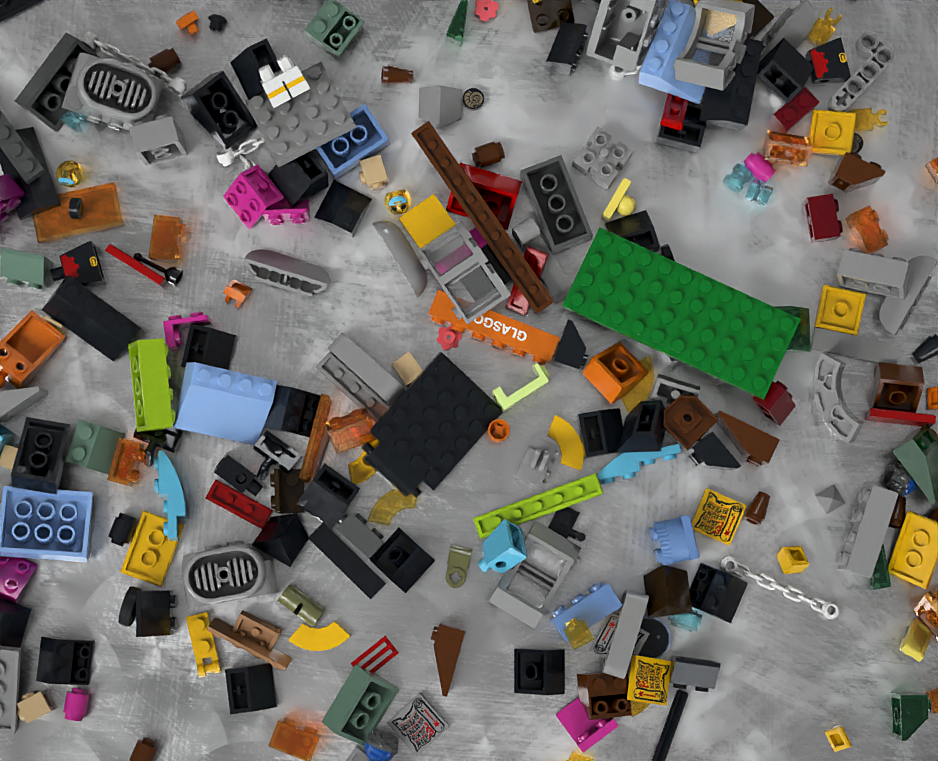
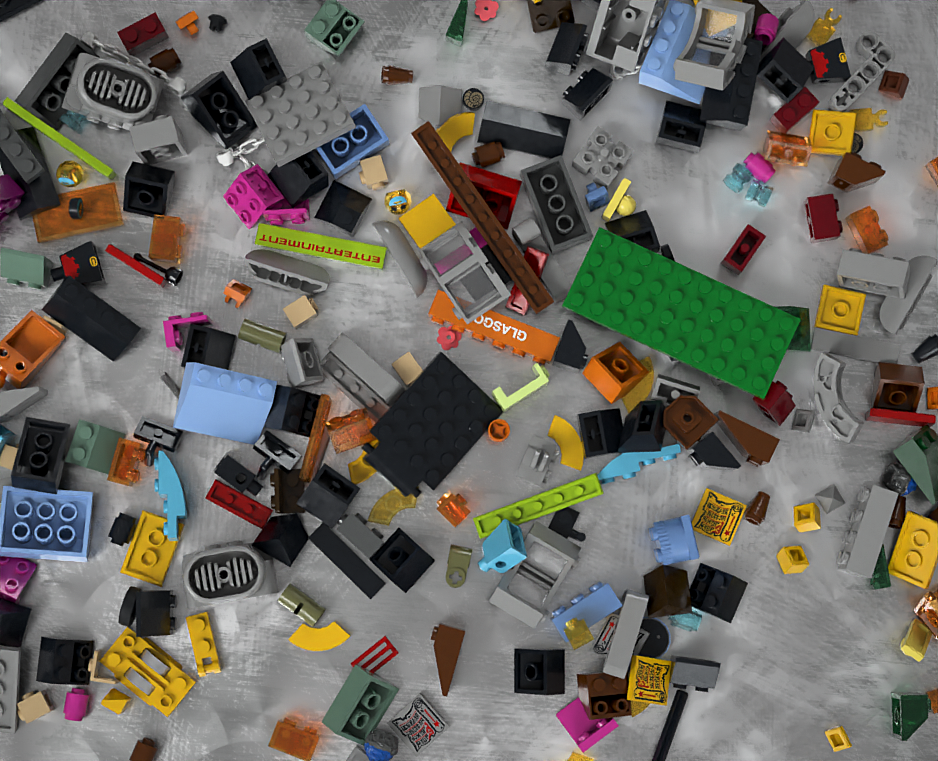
lime brick [128,338,175,432] -> none
medium nougat bracket [207,610,292,671] -> none
black slope [225,663,277,715] -> none
white hips [258,55,310,108] -> none
red tile [660,93,688,131] -> none
white piece [720,557,840,619] -> none
none -> lime tile [3,97,117,180]
none -> tan bracket [88,650,119,684]
none -> yellow piece [99,627,196,717]
none -> yellow slope [101,688,132,715]
none -> dark red brick [117,12,169,56]
none -> black slope [123,161,175,220]
none -> olive pin [238,318,287,353]
none -> lime tile [255,223,387,270]
none -> light grey slope [281,338,324,388]
none -> tan brick [283,295,319,329]
none -> yellow tile [436,112,475,152]
none -> clear orange brick [436,493,471,528]
none -> black slope [477,100,571,159]
none -> black slope [562,68,613,121]
none -> medium blue tile [585,182,610,212]
none -> dark red brick [720,224,766,275]
none -> dark pink brick [754,13,779,46]
none -> light grey slope [791,409,815,433]
none -> yellow slope [794,502,821,532]
none -> copper slope [878,70,909,99]

